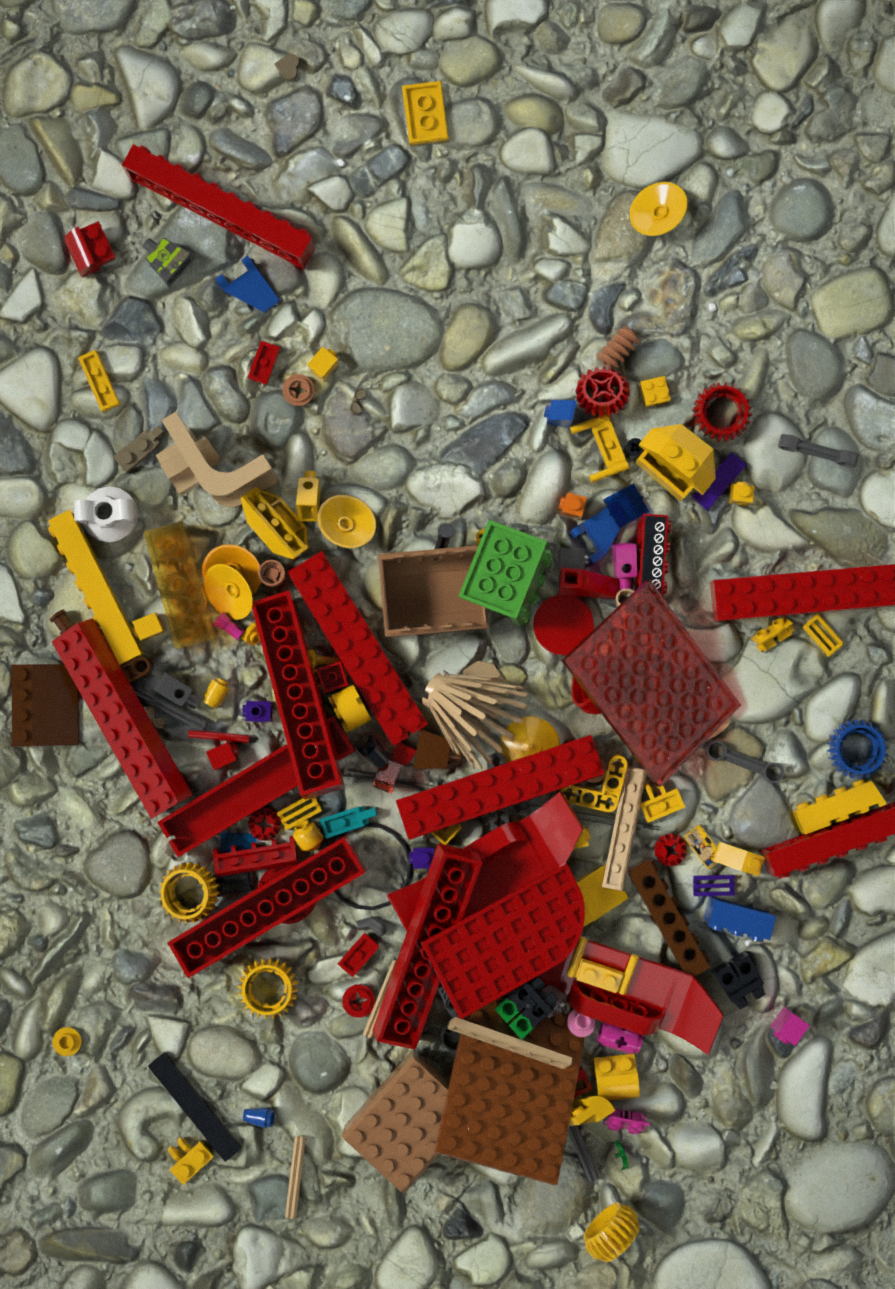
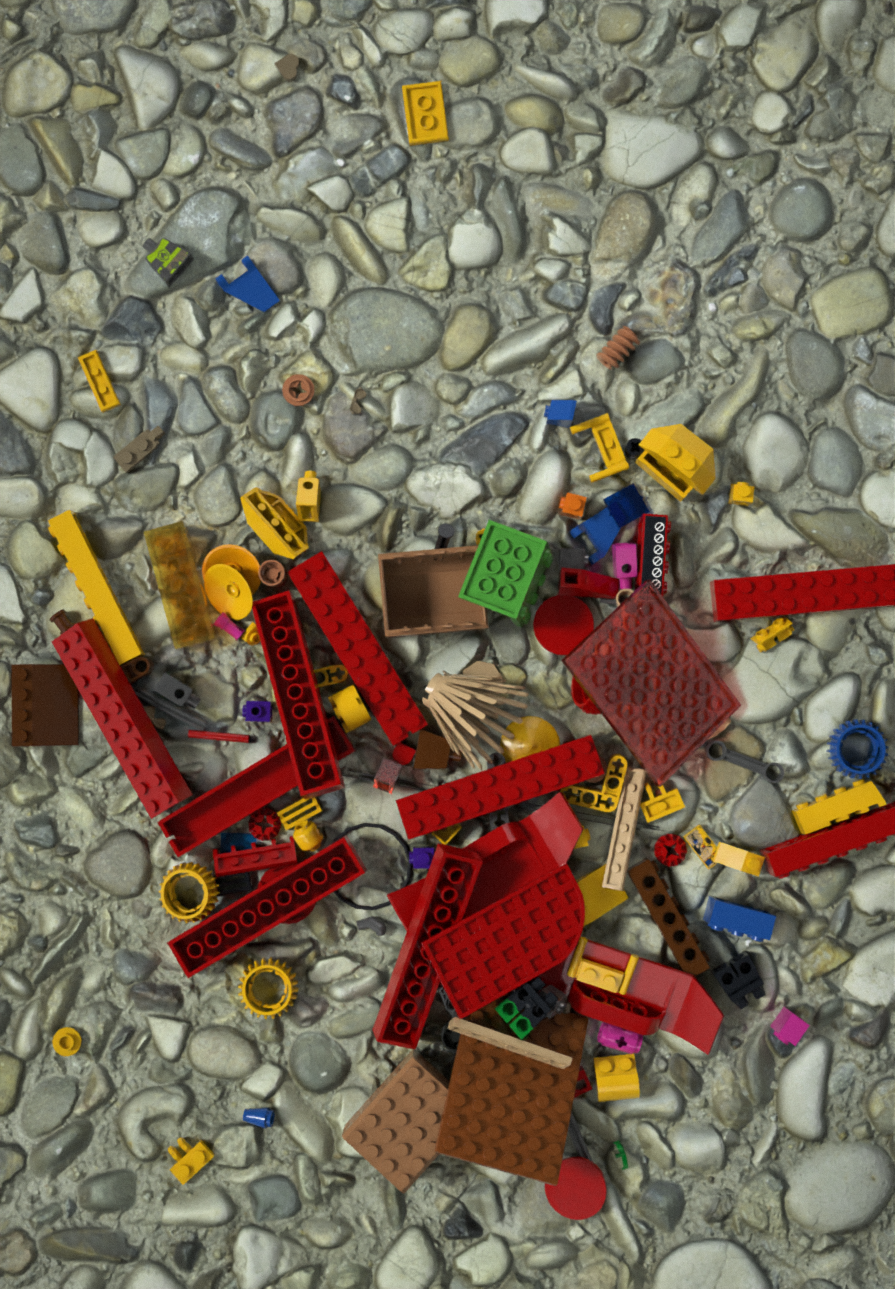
red brick [64,221,116,277] -> none
white piece [74,486,139,543] -> none
red brick [122,144,315,270] -> none
yellow brick [132,612,166,641] -> none
black tile [148,1051,242,1162] -> none
tan piece [156,412,280,507] -> none
yellow brick [203,677,231,709] -> none
red brick [206,741,240,770] -> none
red plate [247,340,281,386] -> none
tan axle [285,1135,306,1219] -> none
yellow brick [307,346,339,382] -> none
yellow bar [309,650,340,669] -> none
red piece [316,661,349,693] -> none
yellow hat [317,495,376,548] -> none
teal hinge [320,806,378,838] -> none
red plate [337,932,380,978] -> none
red gear [342,984,375,1018] -> none
black piece [357,734,390,769] -> none
tan axle [363,960,397,1039] -> none
bright pink piece [567,1010,595,1037] -> none
yellow brick [569,1096,615,1126] -> none
red gear [575,365,630,419] -> none
yellow gear [583,1202,640,1262] -> none
dark pink hinge [603,1108,650,1134] -> none
yellow hat [629,182,687,236] -> none
yellow piece [639,376,671,408] -> none
red gear [692,382,752,443] -> none
dark purple tile [692,452,747,511] -> none
dark purple tile [693,875,735,896] -> none
dark grey piece [778,434,859,468] -> none
yellow tile [801,613,845,657] -> none
none -> red tile [545,1156,607,1220]

